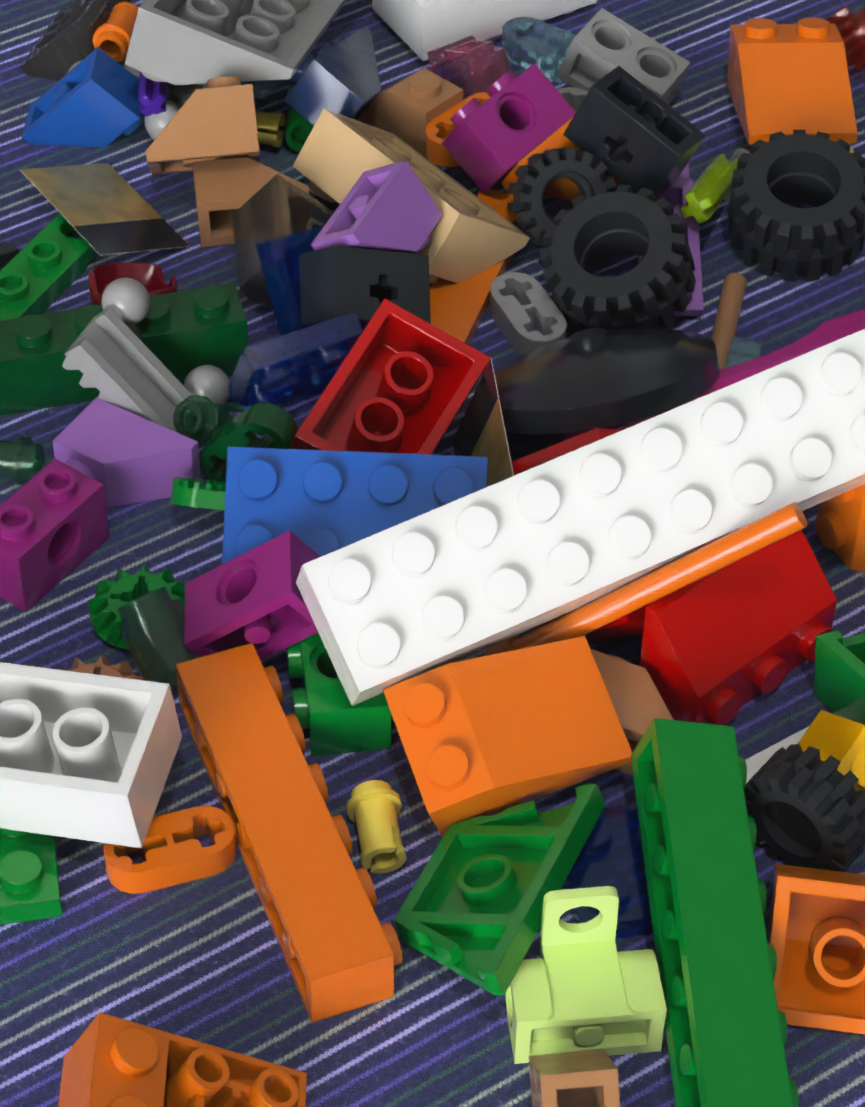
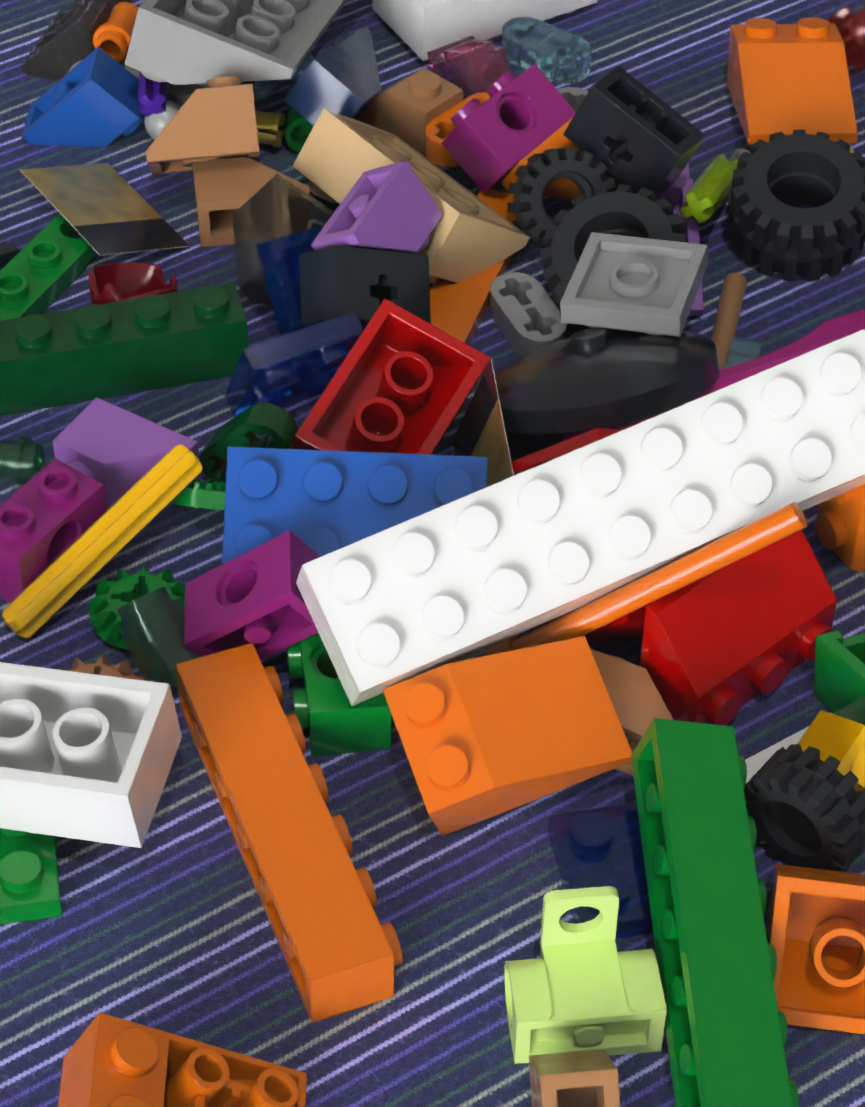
light grey gear [62,278,231,436] -> none
orange beam [104,806,237,894] -> none
clear green pin [173,395,246,444] -> none
light yellow pin [346,780,407,874] -> none
green wing [394,784,605,996] -> none
light grey brick [557,8,691,105] -> none
none -> yellow axle [1,444,203,639]
none -> light grey plate [560,232,708,337]

